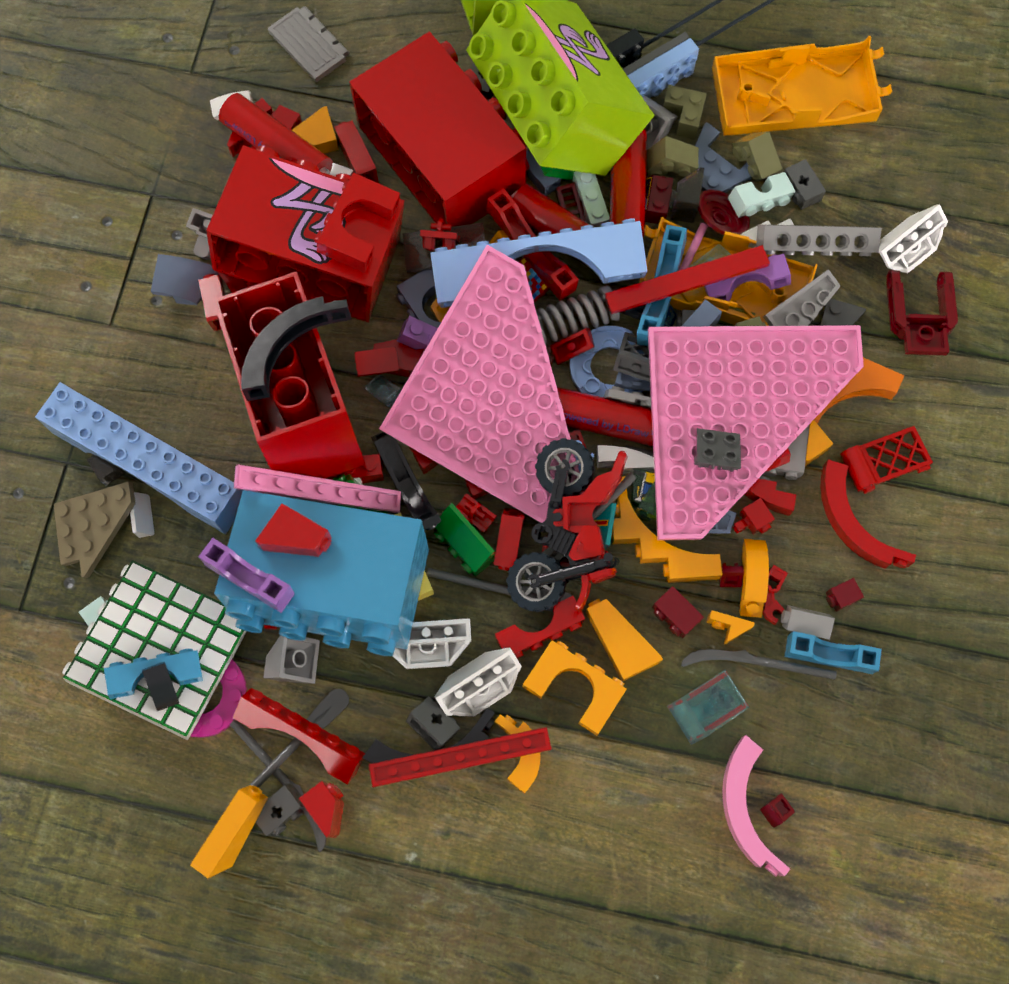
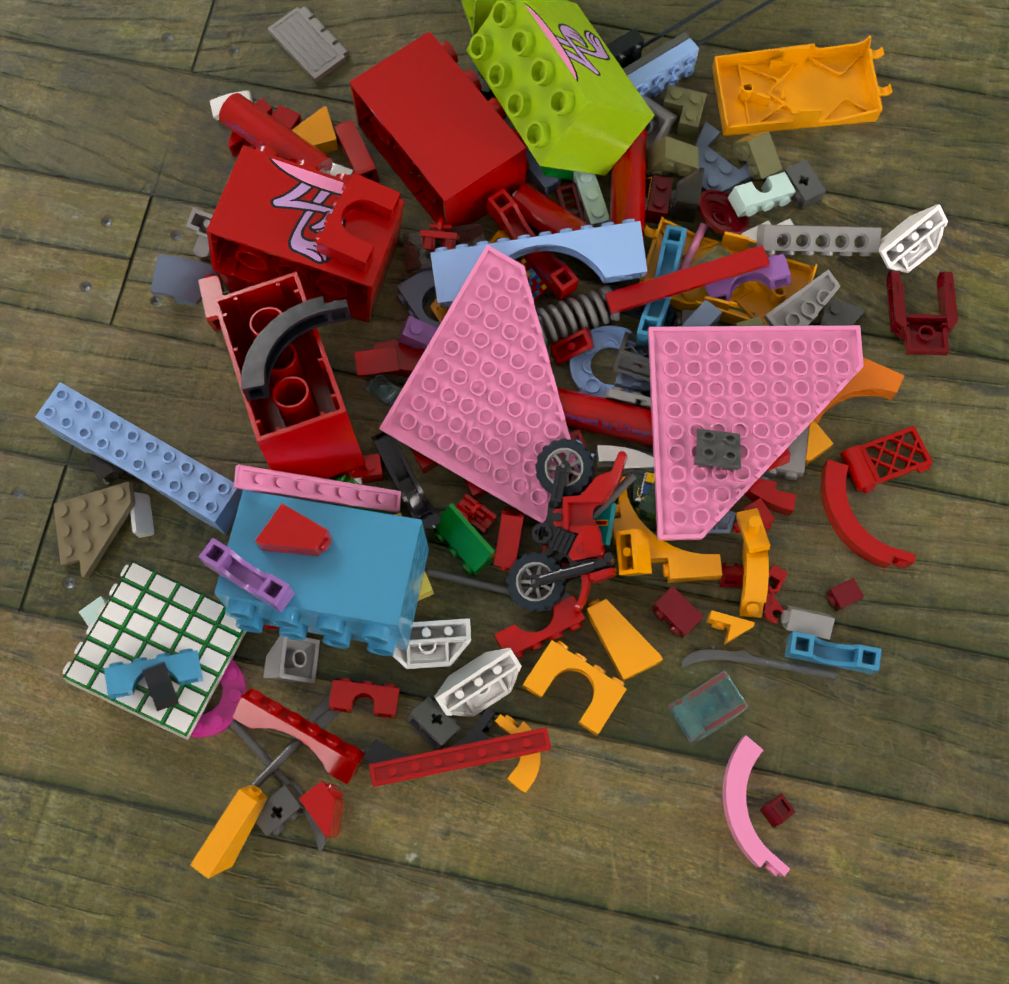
none -> red arch [329,678,400,719]
none -> light orange brick [615,529,652,576]
none -> light orange tile [736,508,771,554]

